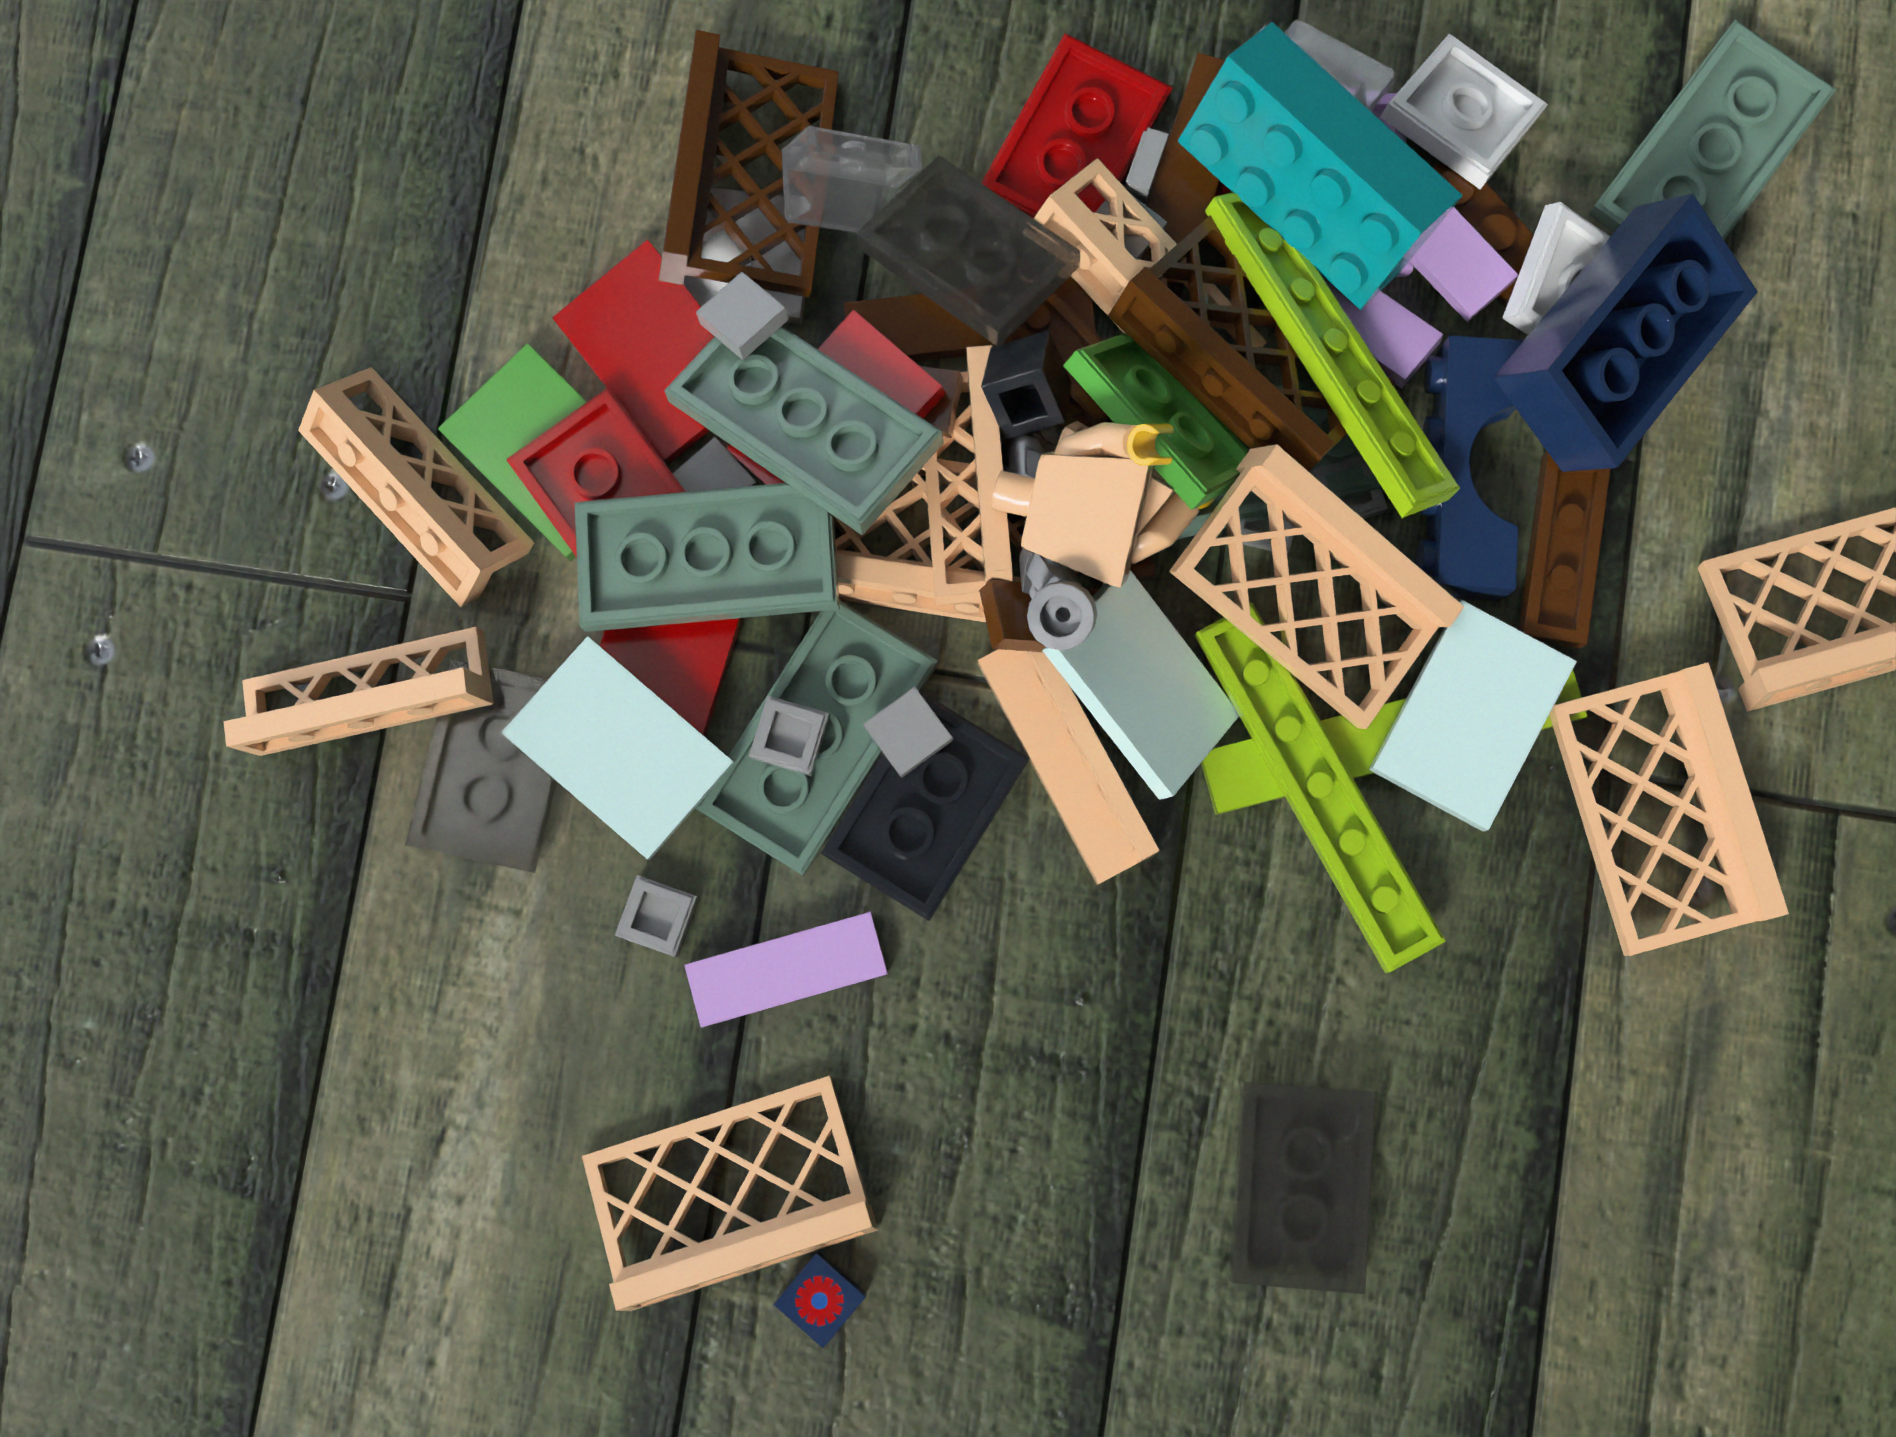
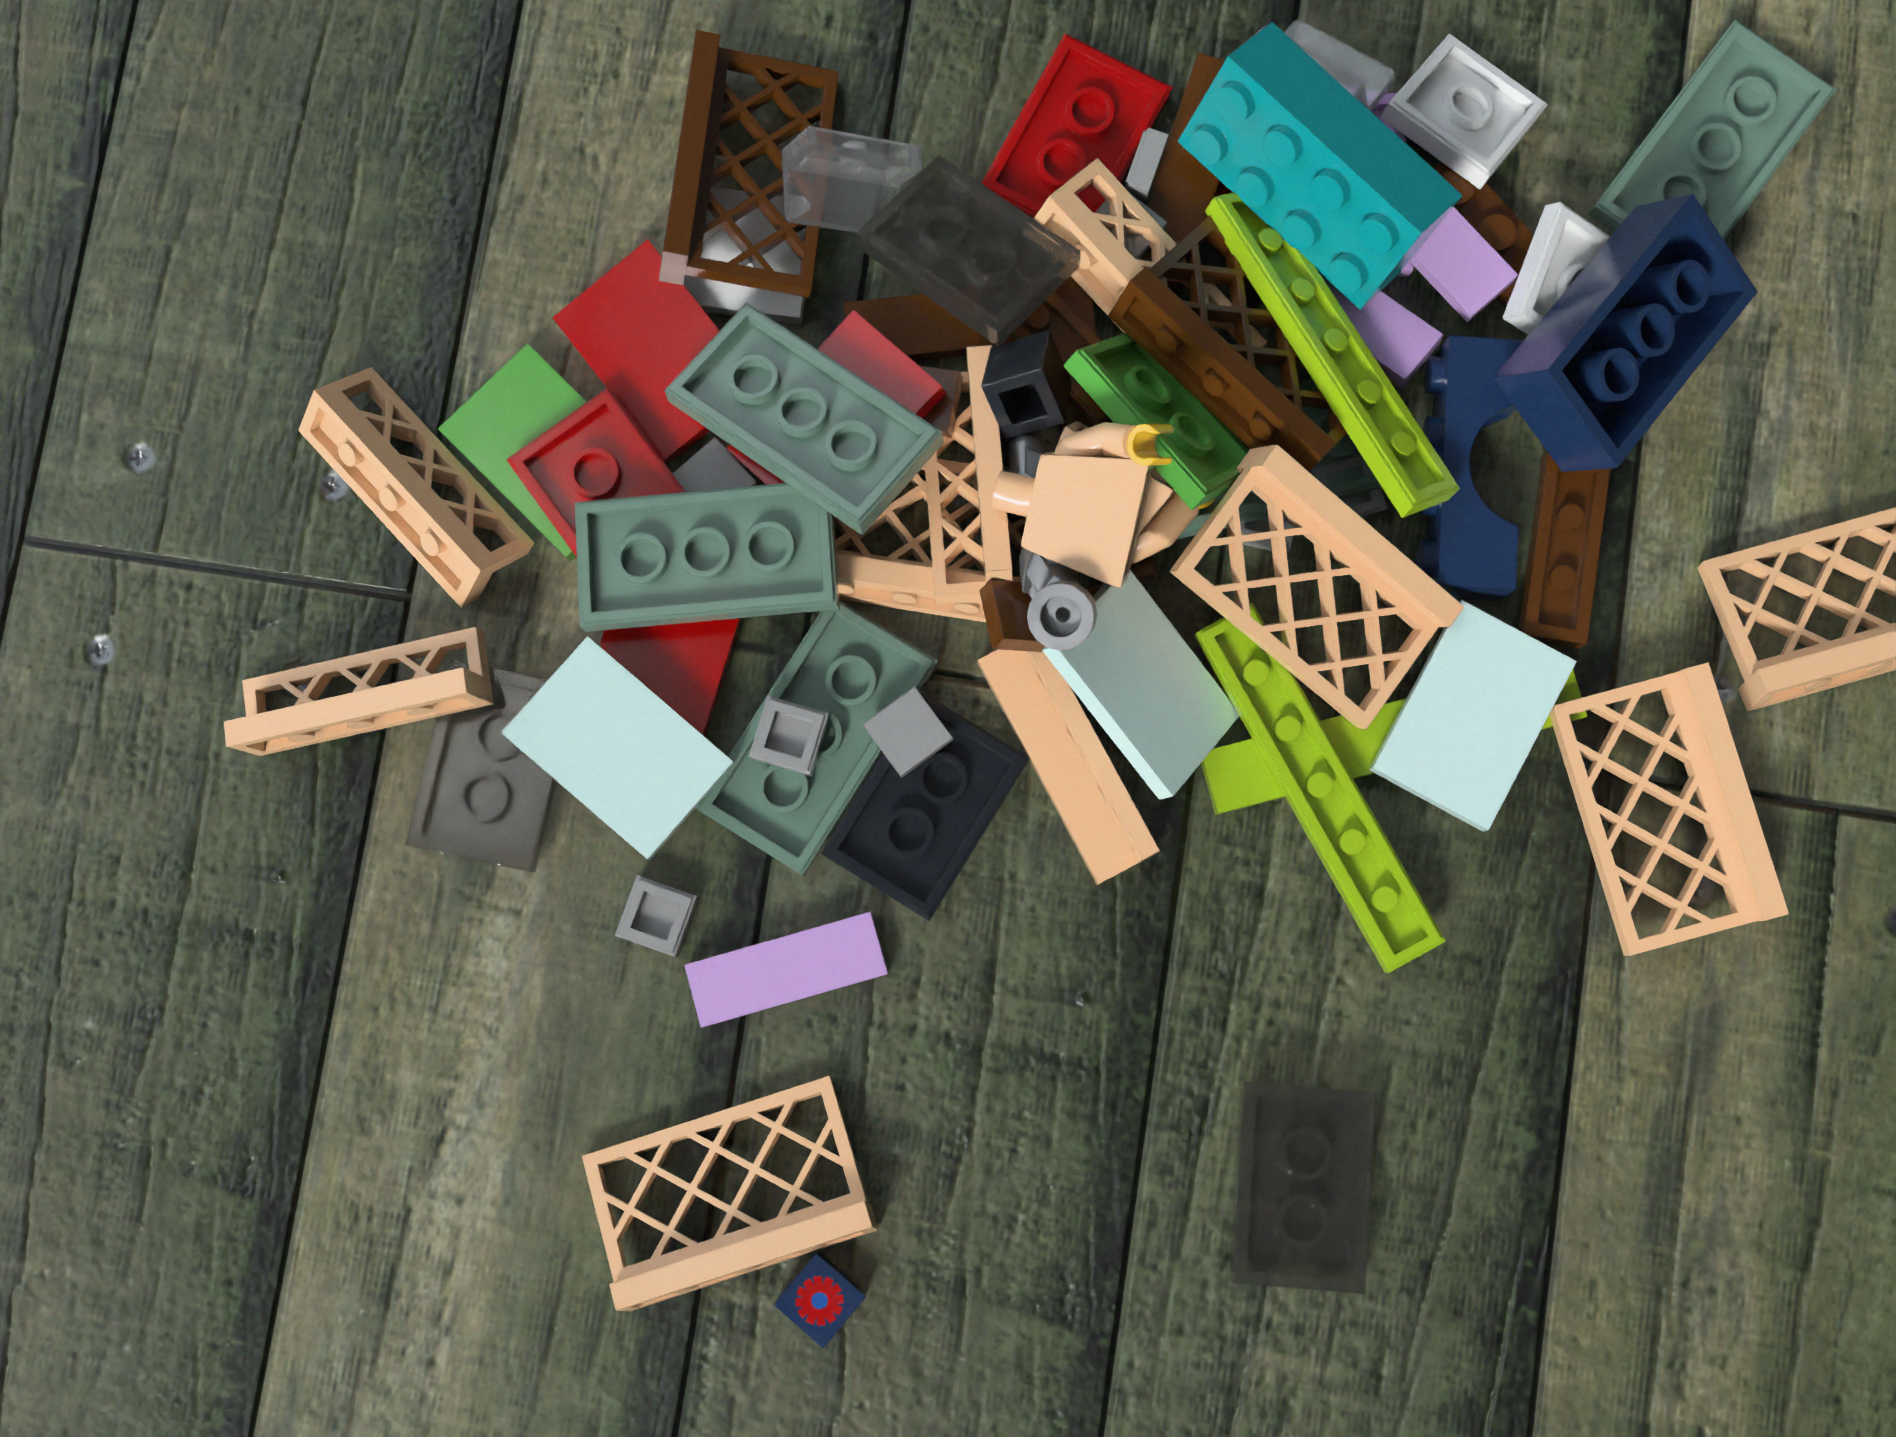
light grey tile [696,272,789,360] -> none

